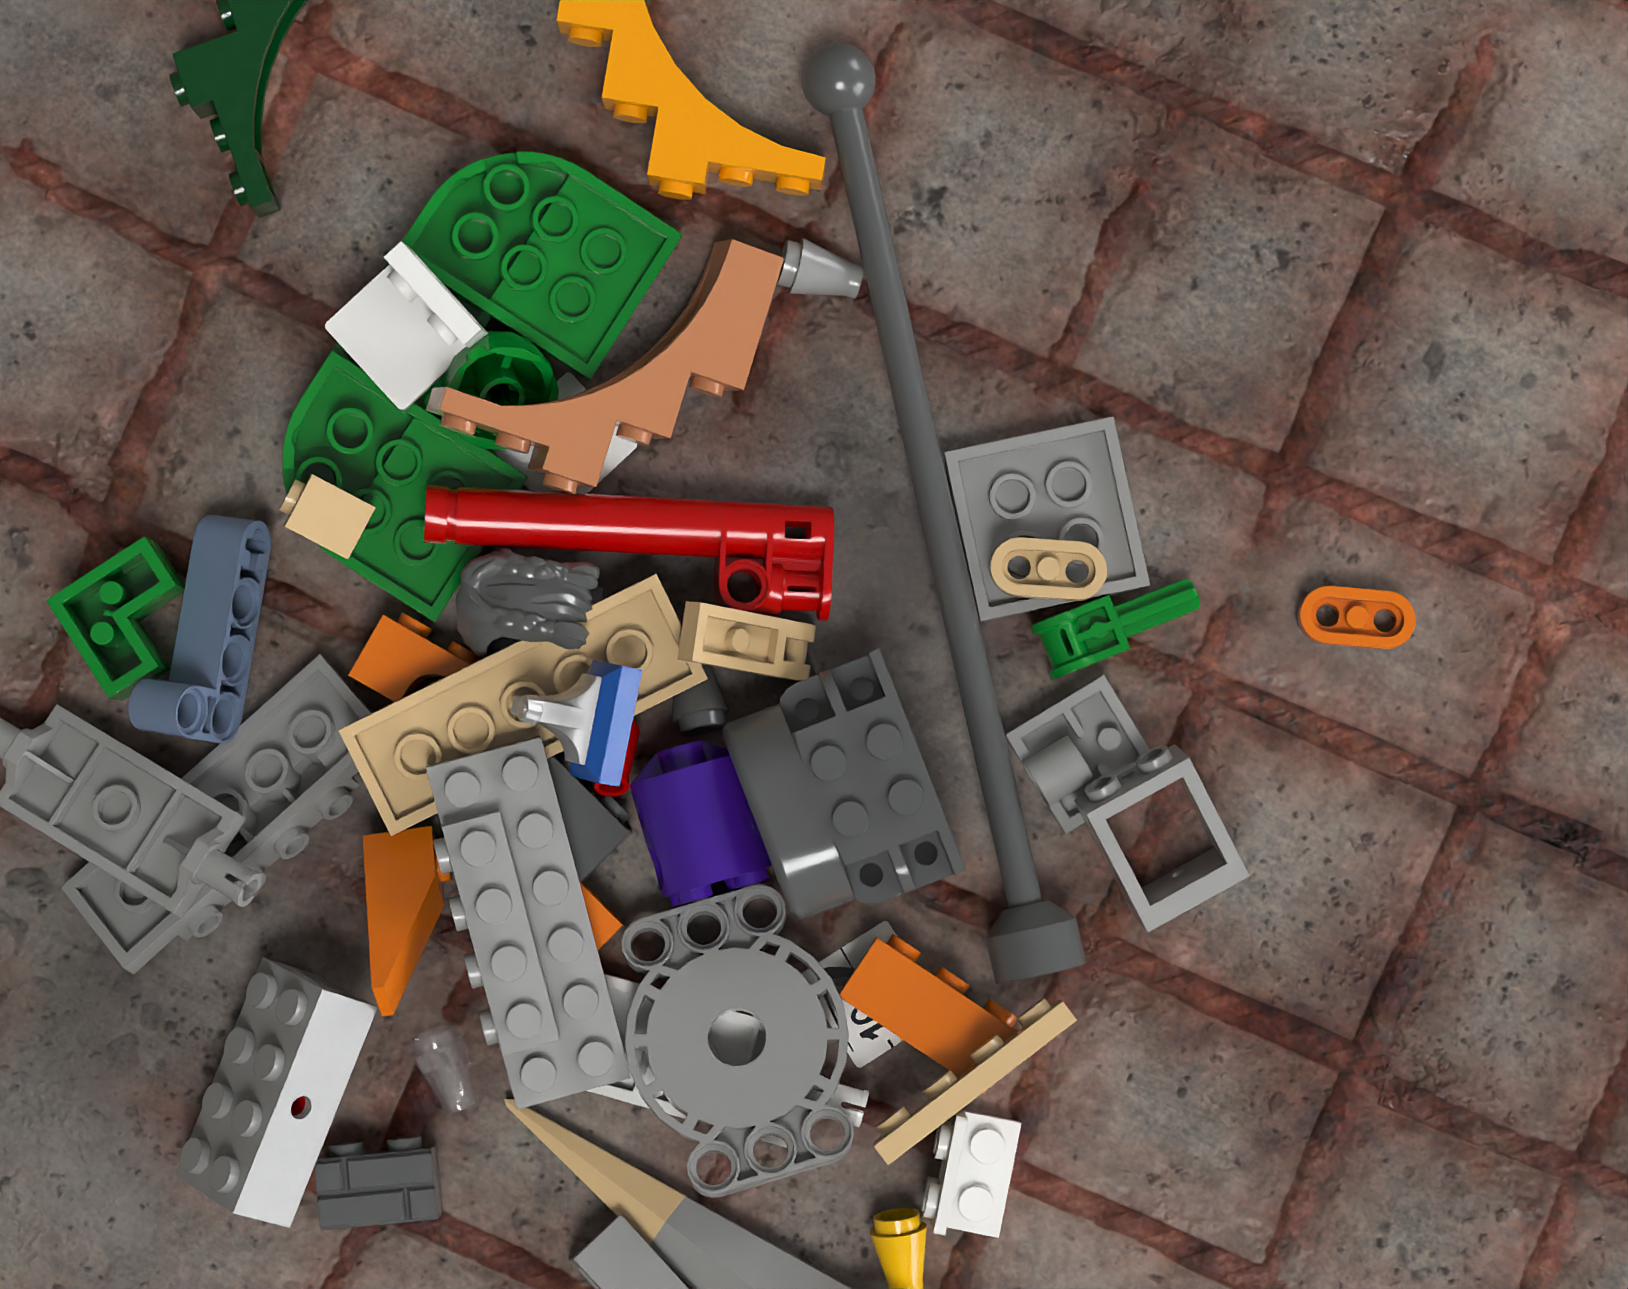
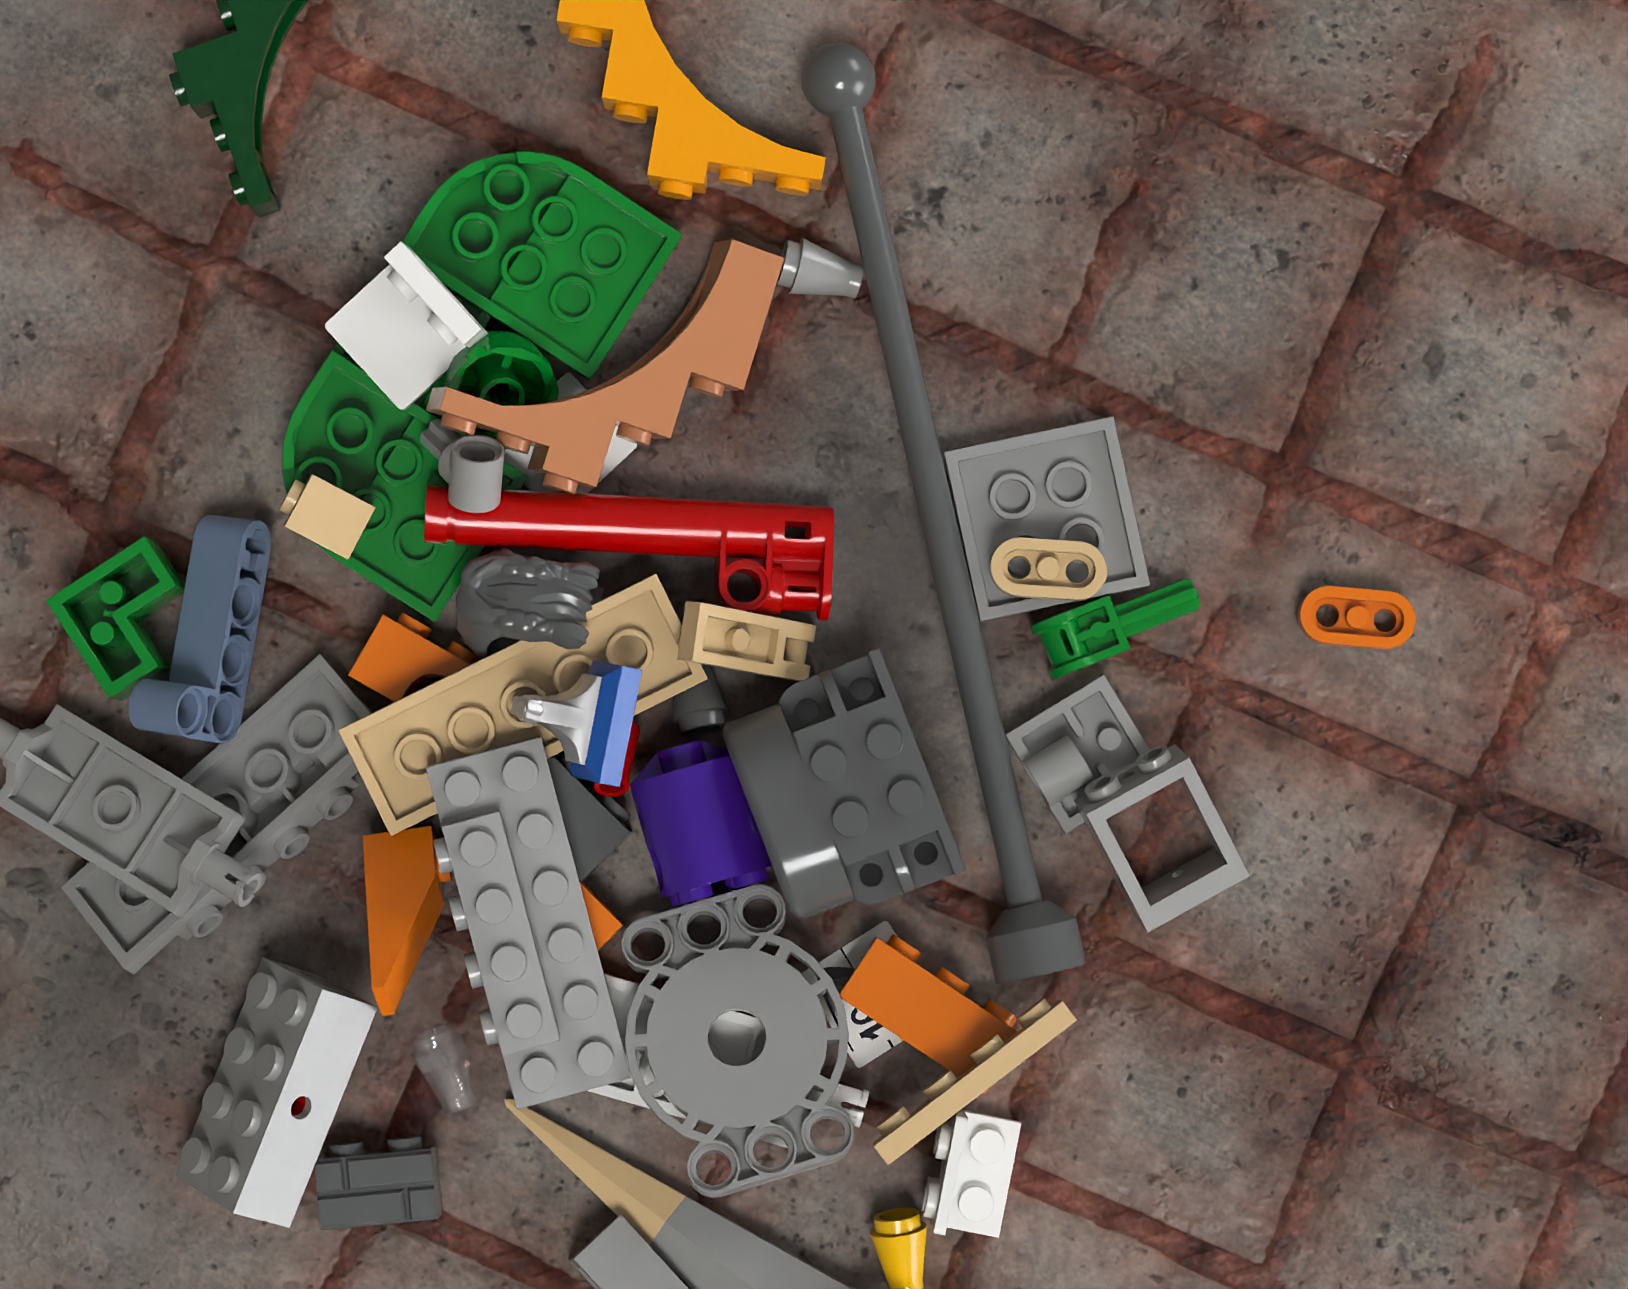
none -> light grey axle [420,419,504,513]

